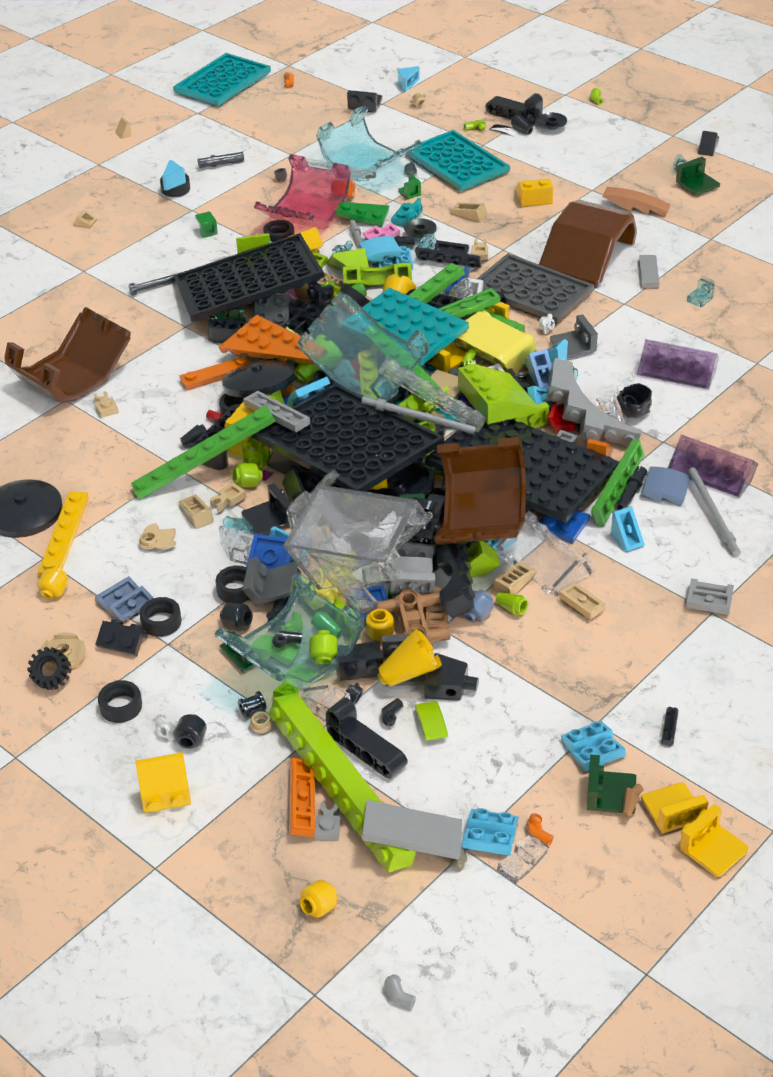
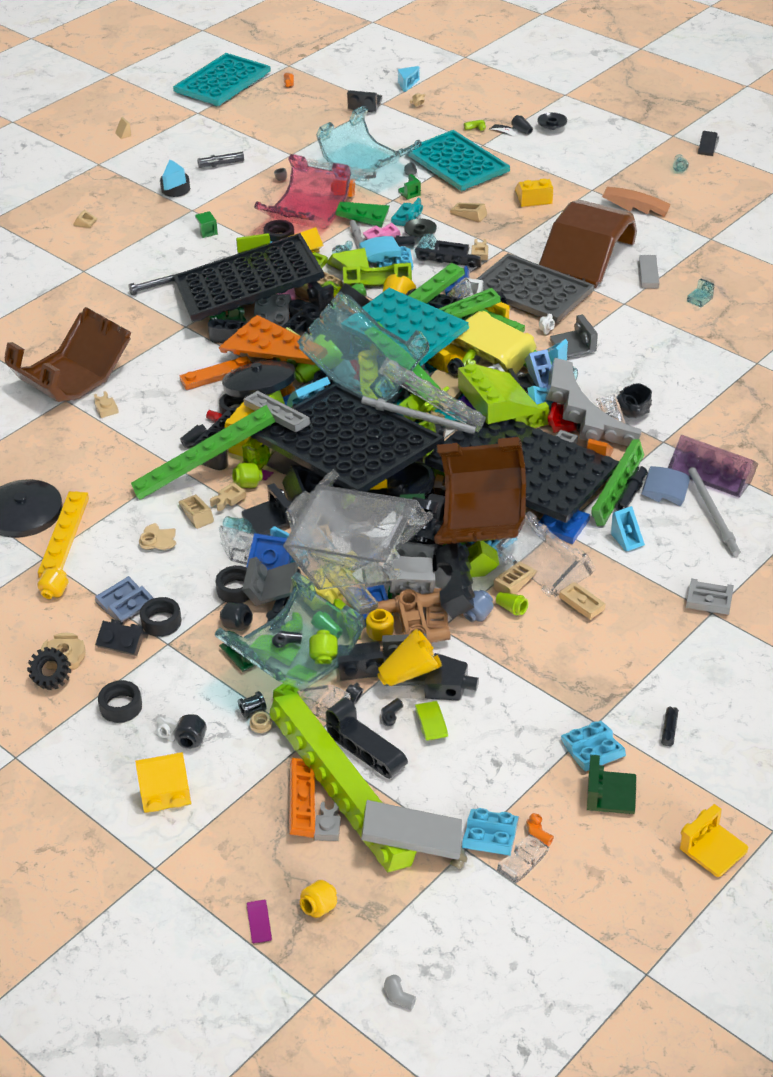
black beam [485,93,543,125] -> none
lime arm [590,88,603,105] -> none
medium nougat bar [622,784,644,819] -> none
clear purple slope [637,339,719,390] -> none
yellow bracket [641,782,709,834] -> none
dark green bracket [676,156,720,195] -> none
none -> magenta sticker [247,899,272,944]
none -> black plate [447,358,465,376]

